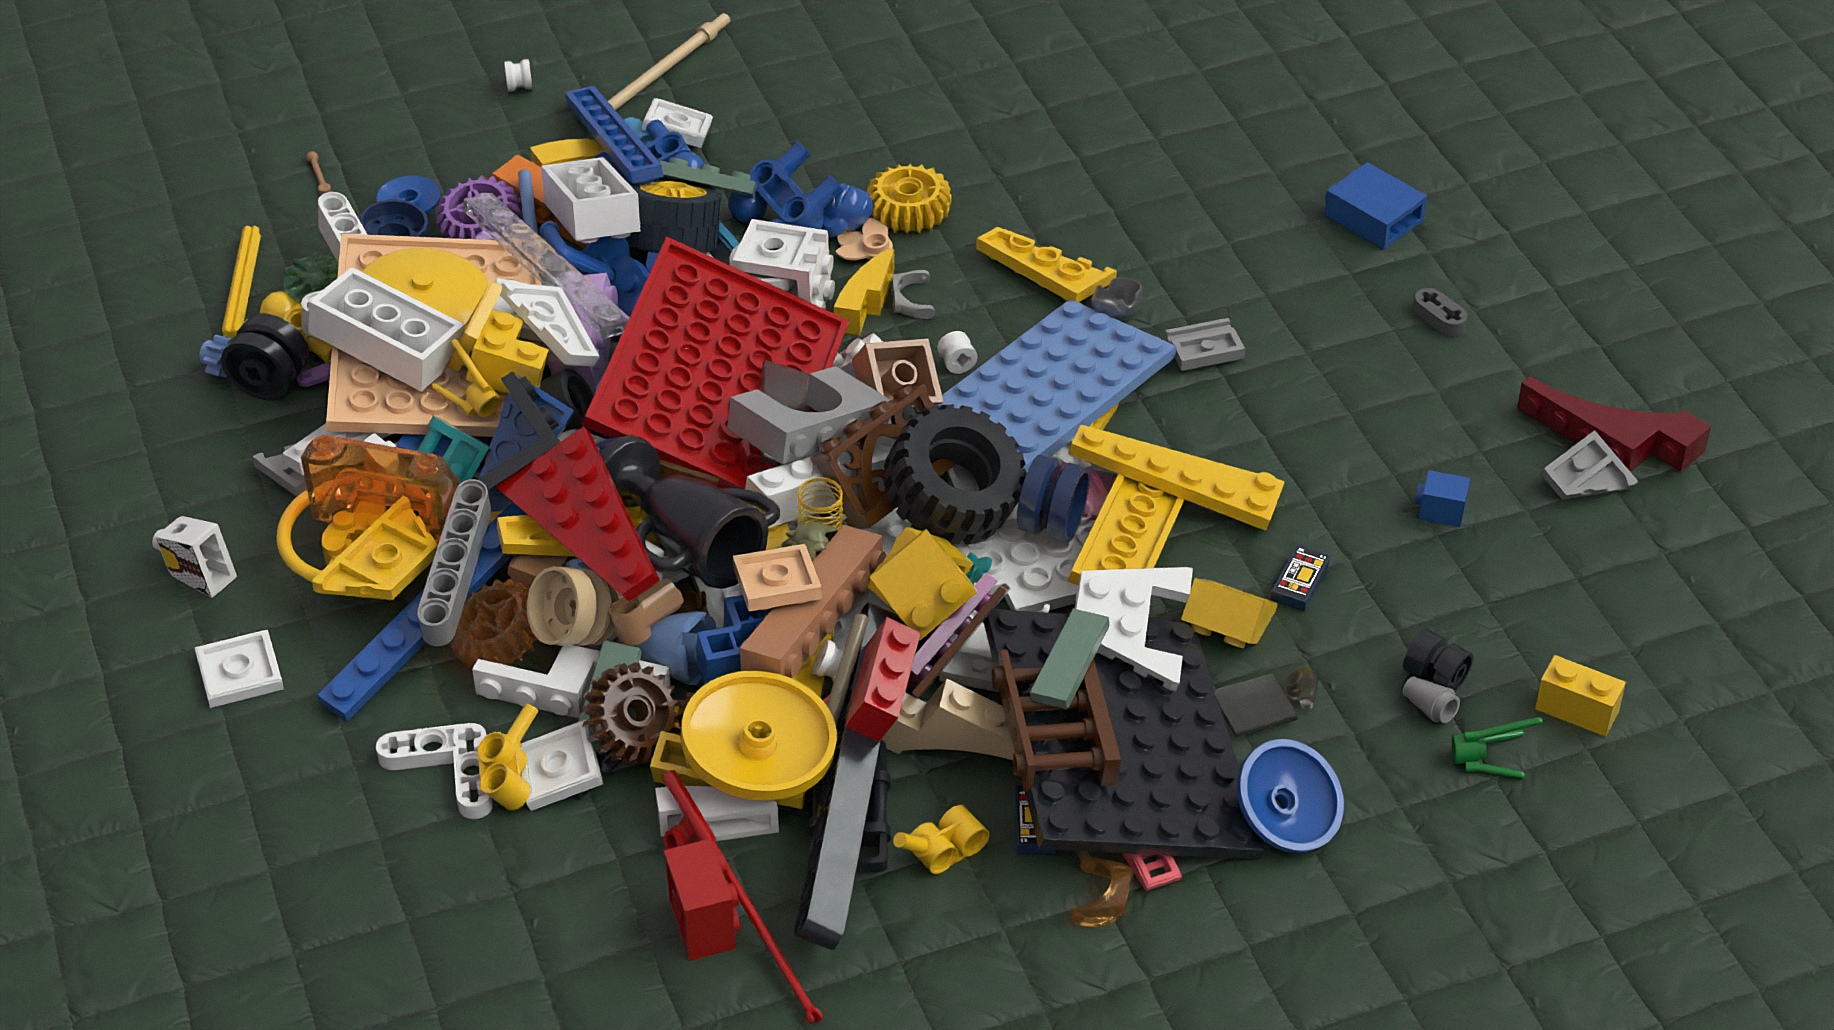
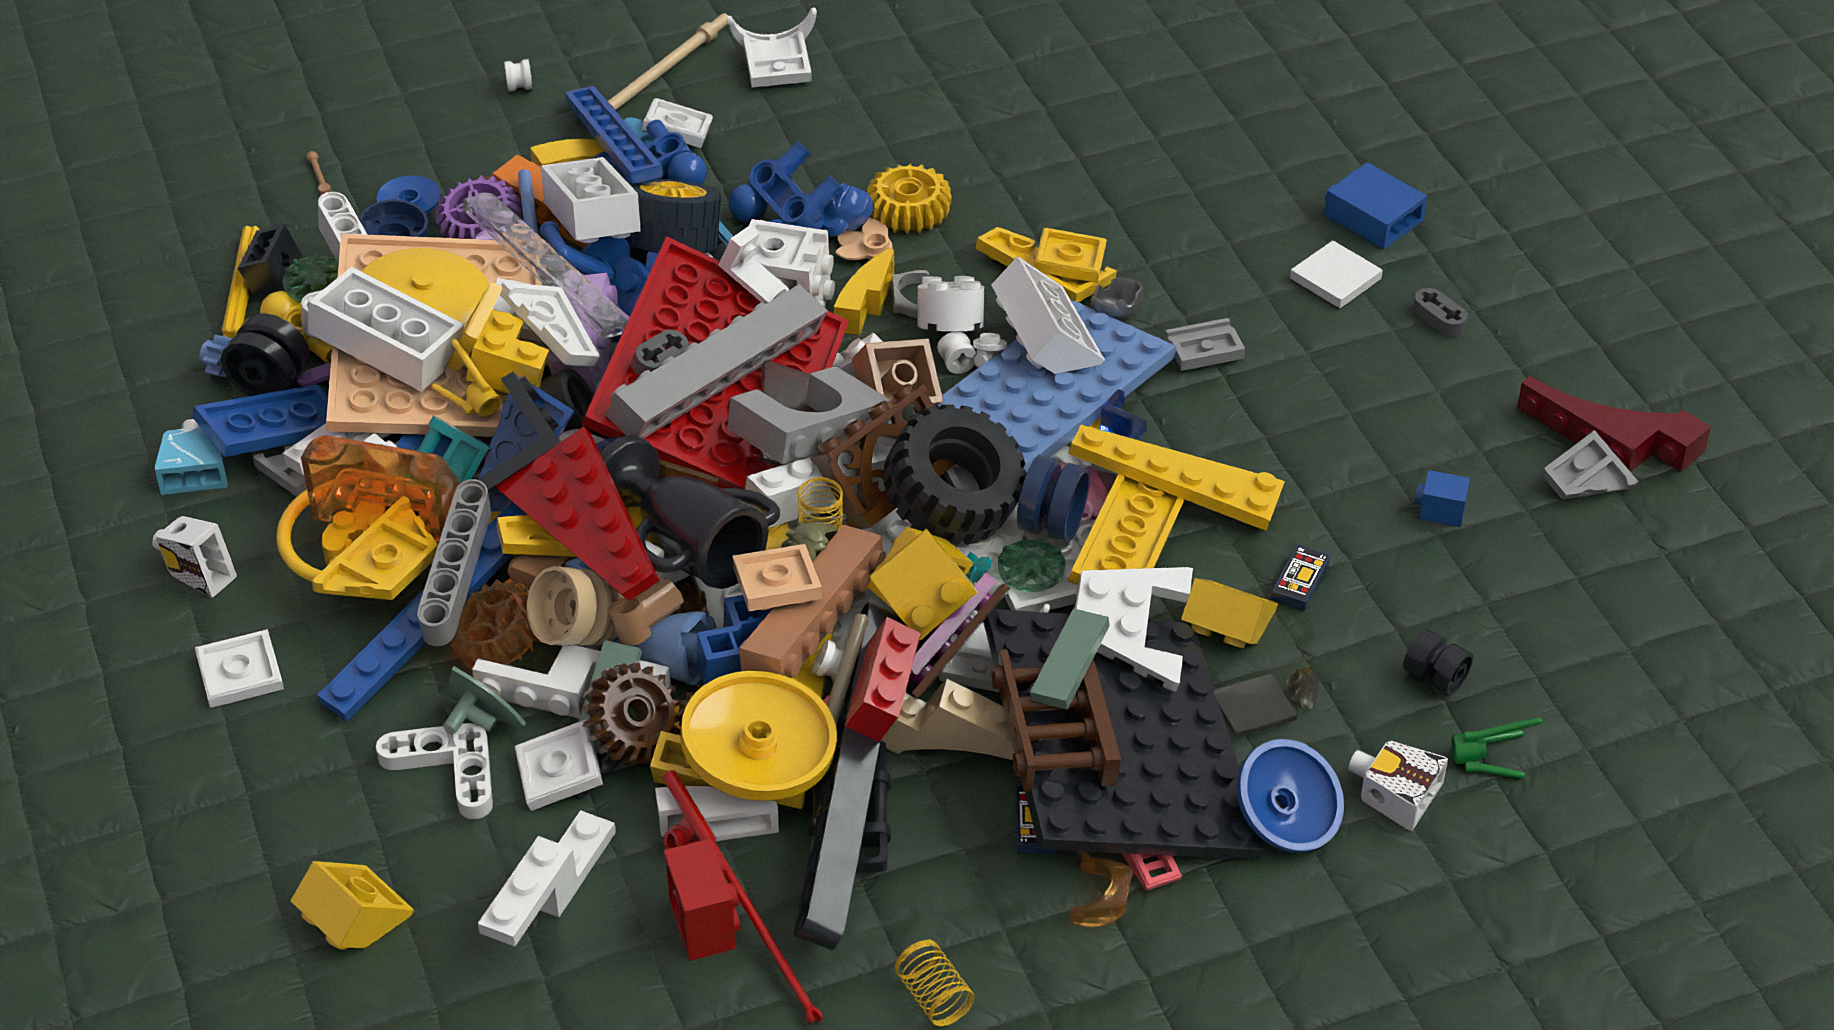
yellow beam [477,703,539,810] -> none
sand green plate [660,157,757,197] -> none
yellow beam [893,805,990,874] -> none
light grey cone [1403,676,1460,723] -> none
yellow brick [1535,655,1626,737] -> none
none -> medium azure torso [155,419,228,495]
none -> blue plate [192,384,328,457]
none -> black brick [238,224,302,299]
none -> yellow slope [291,861,414,950]
none -> sand green shield [443,666,526,734]
none -> white bracket [478,810,616,947]
none -> light grey brick [606,284,828,438]
none -> dark grey beam [630,330,689,376]
none -> white bracket [718,225,789,304]
none -> white piece [727,8,816,87]
none -> yellow piece [895,939,974,1026]
none -> white brick [917,276,984,331]
none -> white plate [973,333,1007,367]
none -> white slope [991,256,1105,374]
none -> clear green wheel [998,536,1066,592]
none -> yellow tile [1034,228,1107,283]
none -> clear blue panel [1100,389,1147,440]
none -> white tile [1290,241,1383,308]
none -> white torso [1348,741,1448,831]

